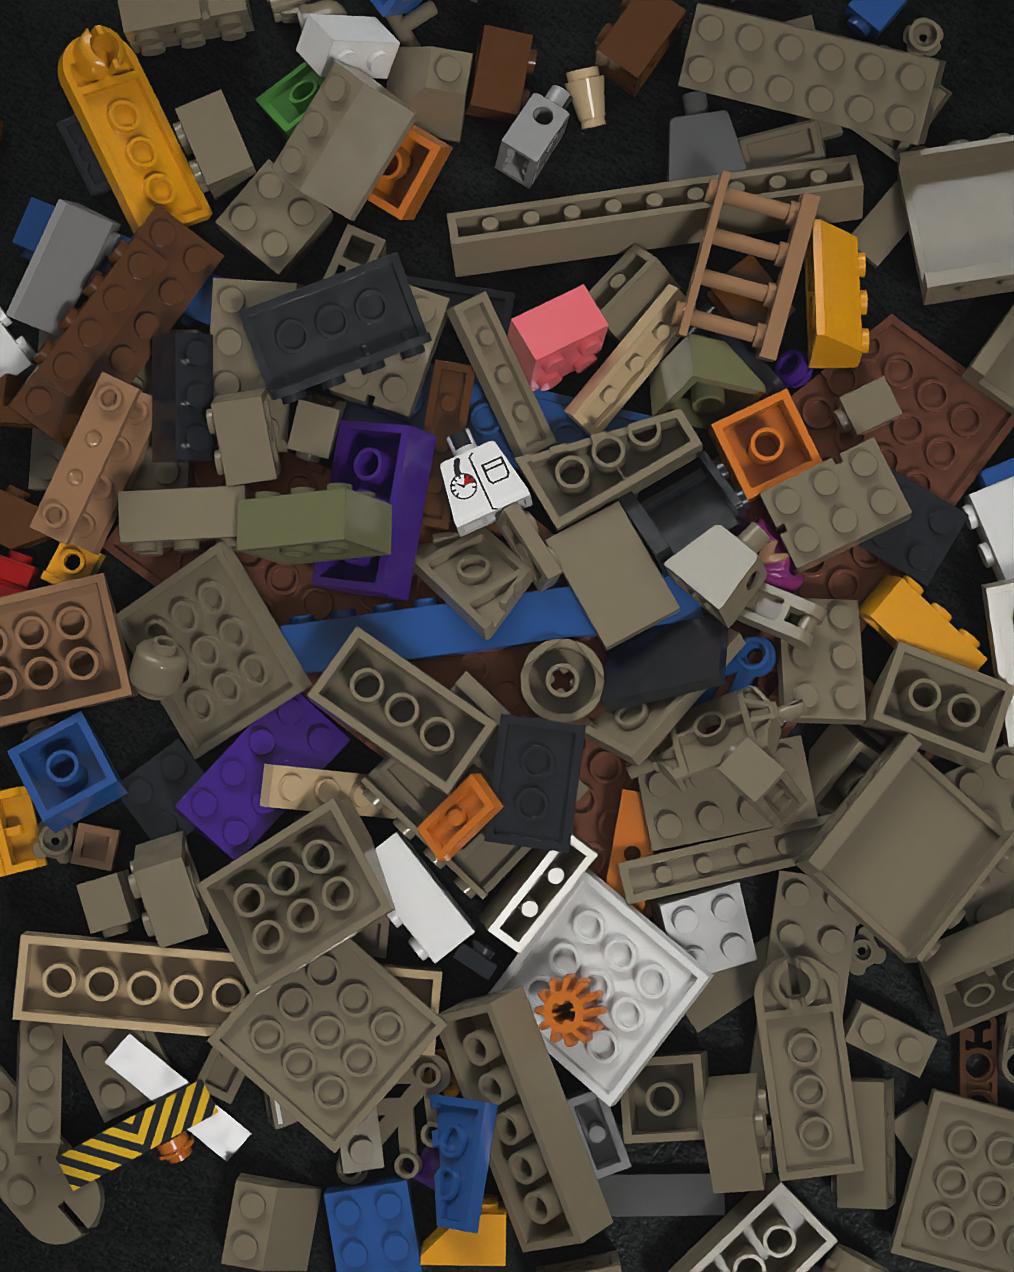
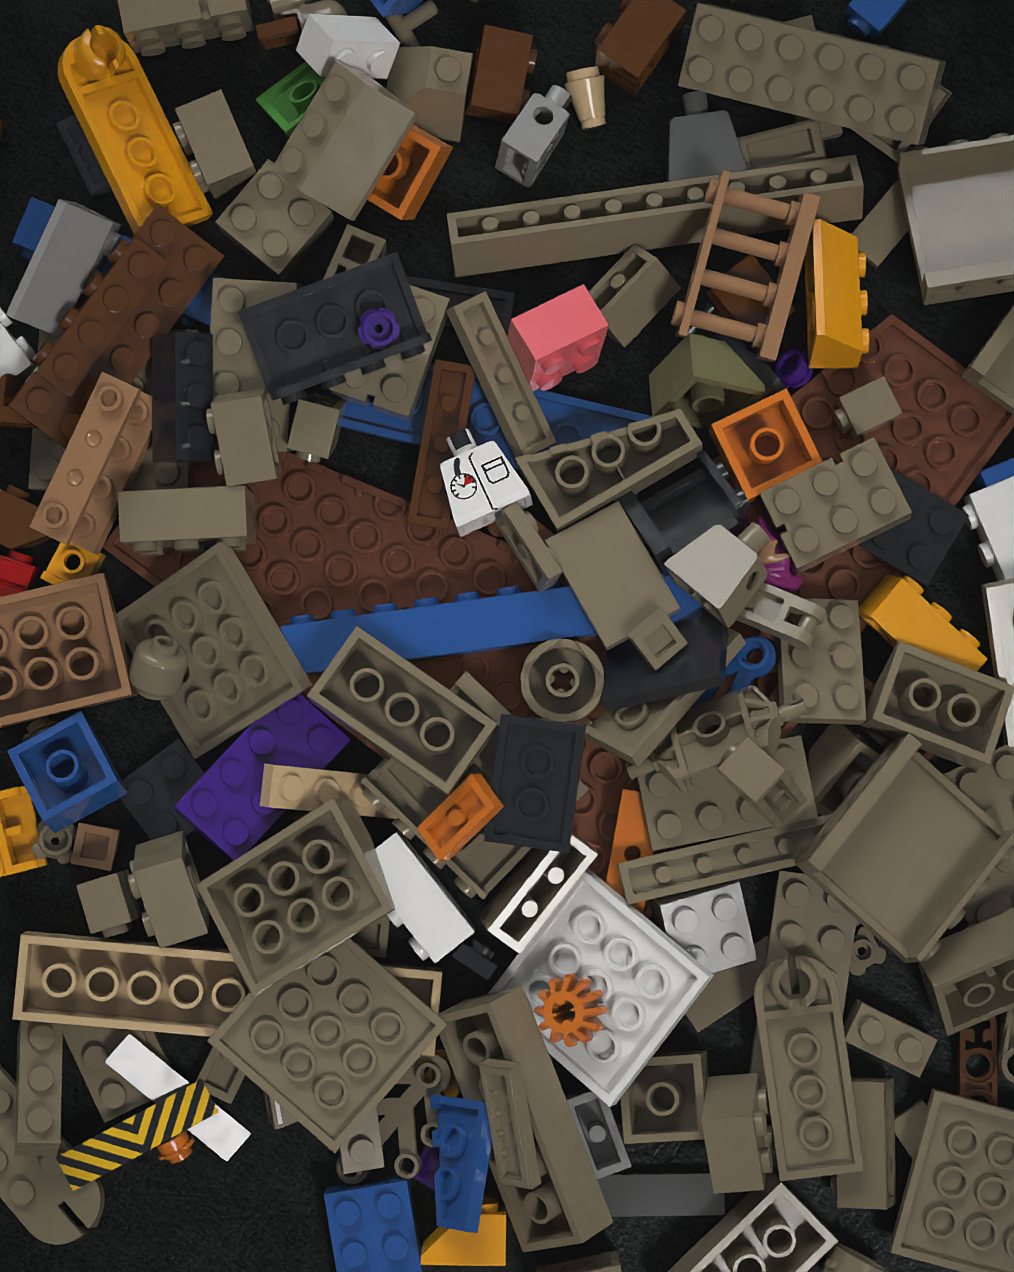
dark tan slope [221,1173,322,1271] -> none
olive brick [237,483,392,565] -> none
dark purple brick [311,420,437,601] -> none
dark tan wing [413,526,533,641] -> none
tan plate [564,284,697,436] -> none
dark tan plate [903,17,943,57] -> none
none -> reddish brown tile [255,16,301,50]
none -> dark purple plate [358,308,400,350]
none -> dark tan plate [479,1058,541,1190]
none -> dark tan plate [626,608,687,670]

